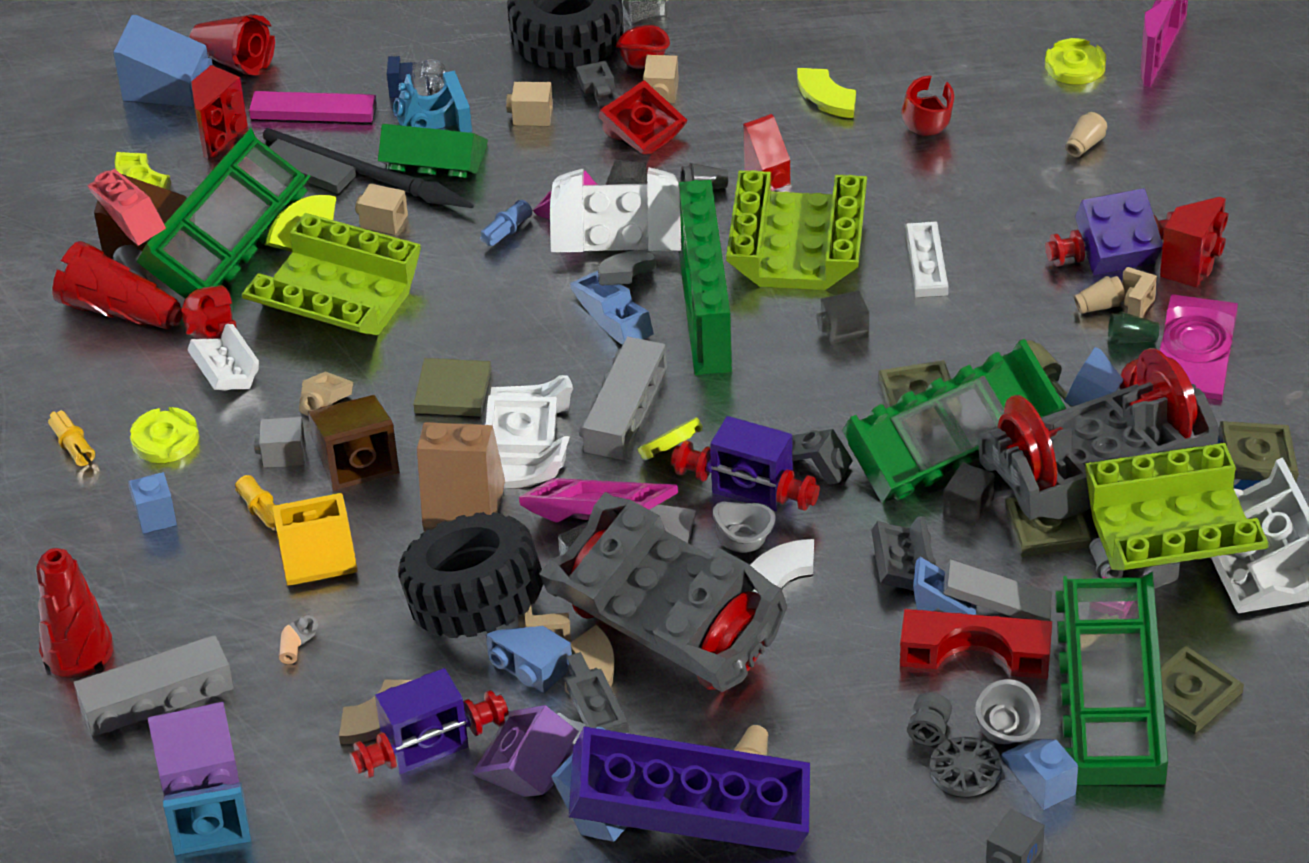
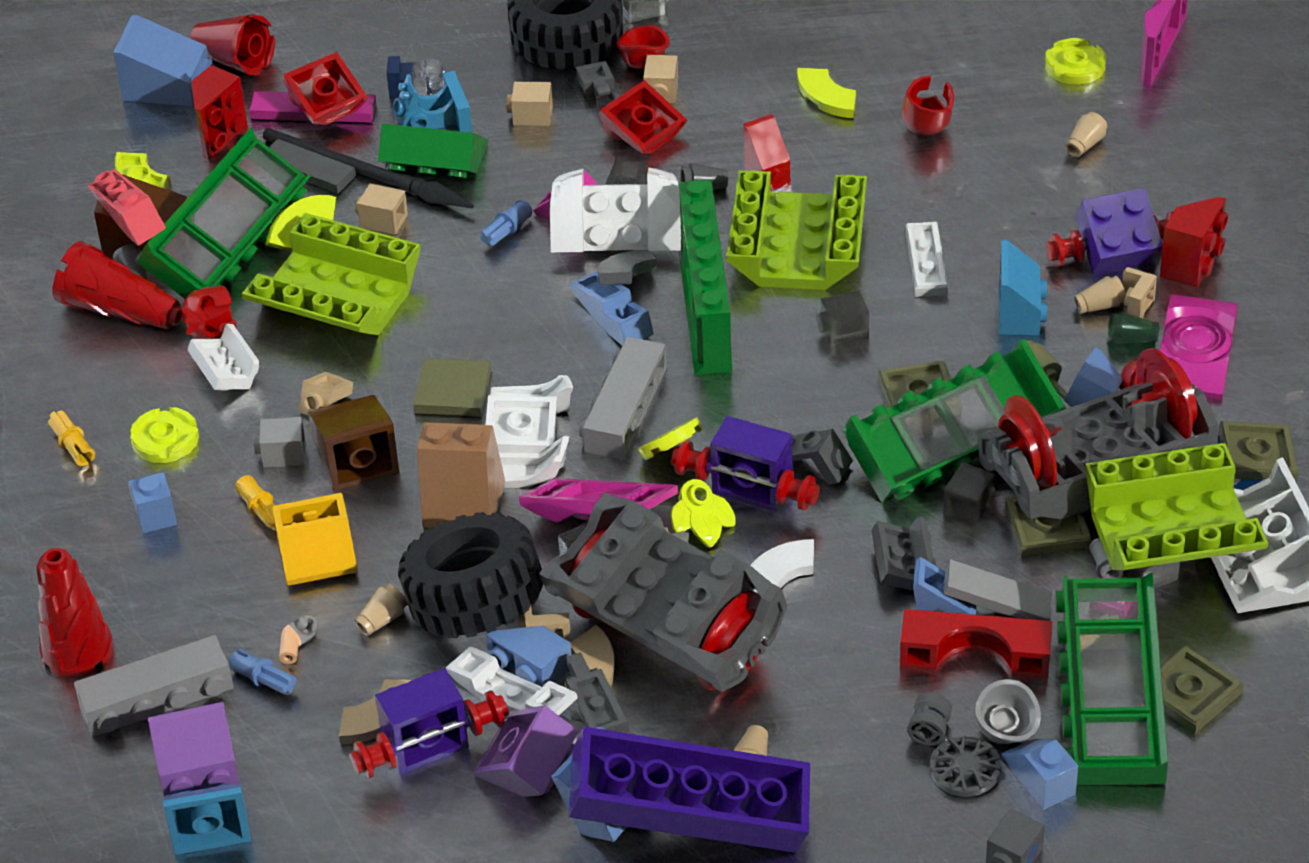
light grey helmet [713,501,775,553] -> none
none -> medium blue axle [229,648,297,695]
none -> red slope [282,52,368,125]
none -> tan cone [354,584,408,636]
none -> white slope [446,646,578,715]
none -> neon yellow plate [670,479,735,548]
none -> dark azure slope [999,240,1047,336]

